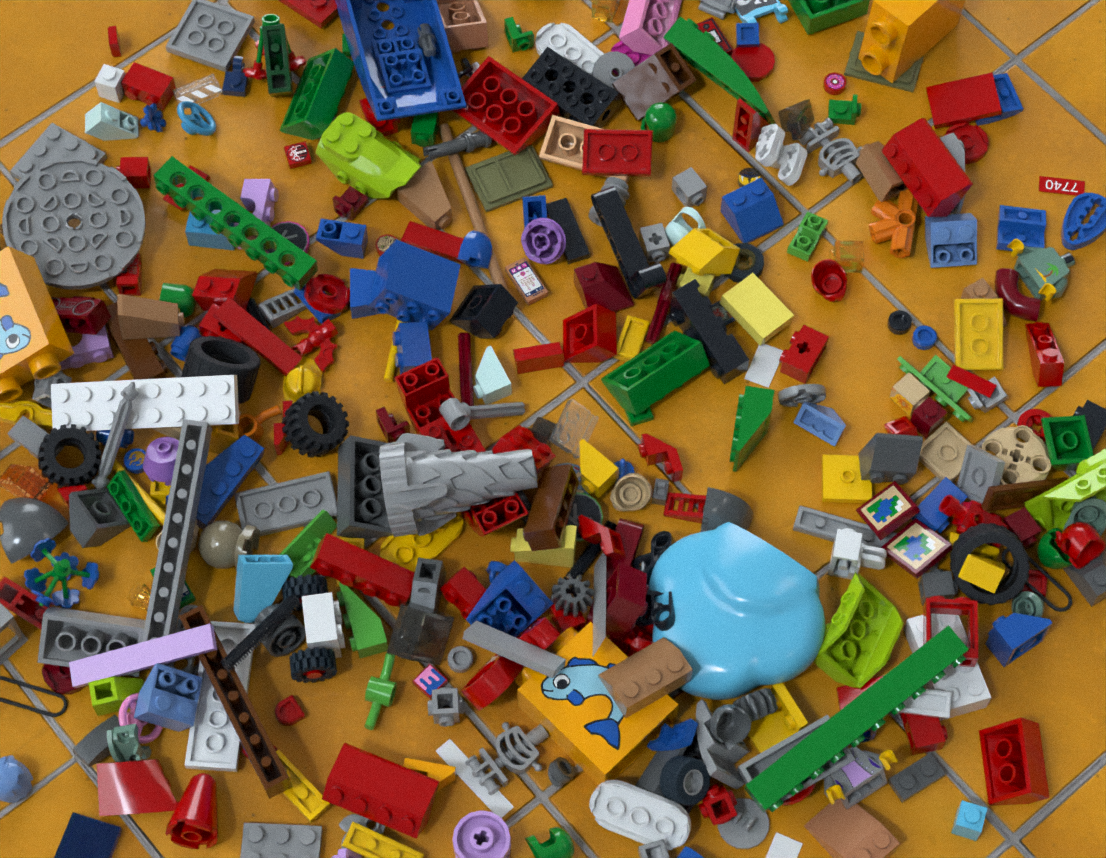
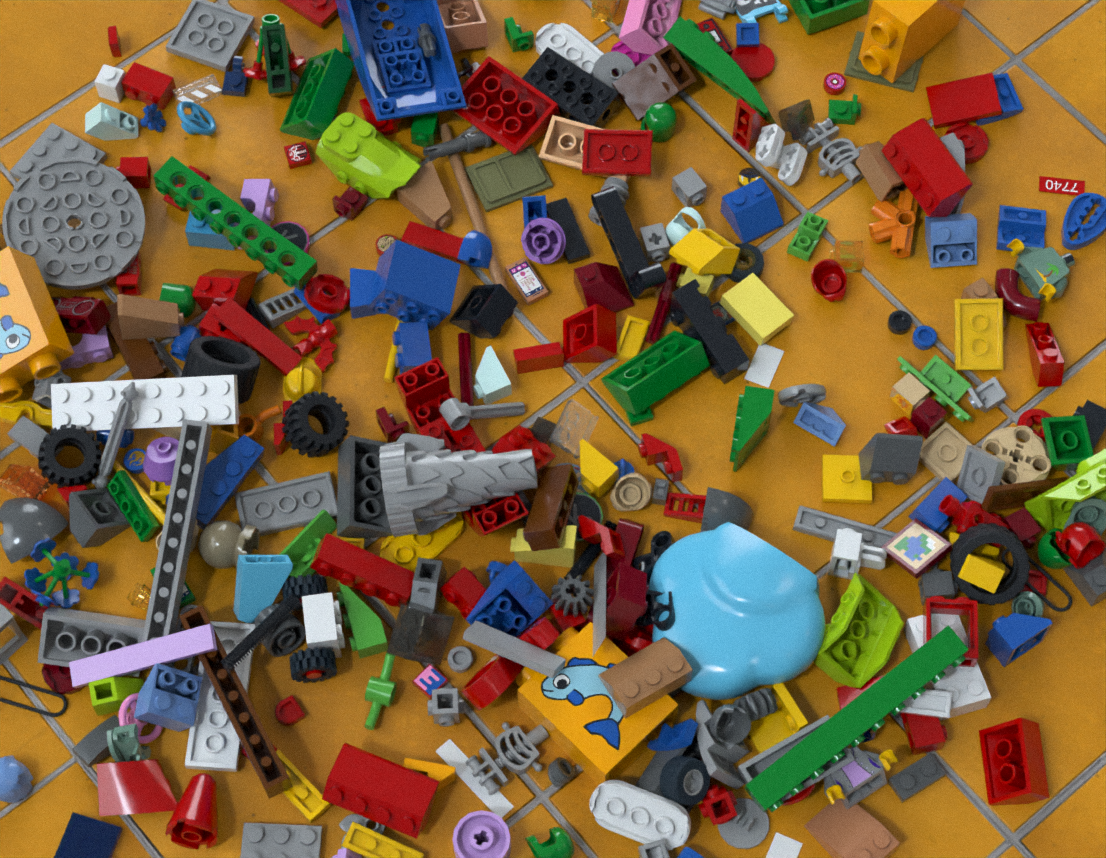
blue slope [316,218,368,259] -> none
red brick [779,324,829,384] -> none
tile [856,481,920,541] -> none
red sticker [946,364,997,398] -> none
medium azure brick [951,800,987,841] -> none

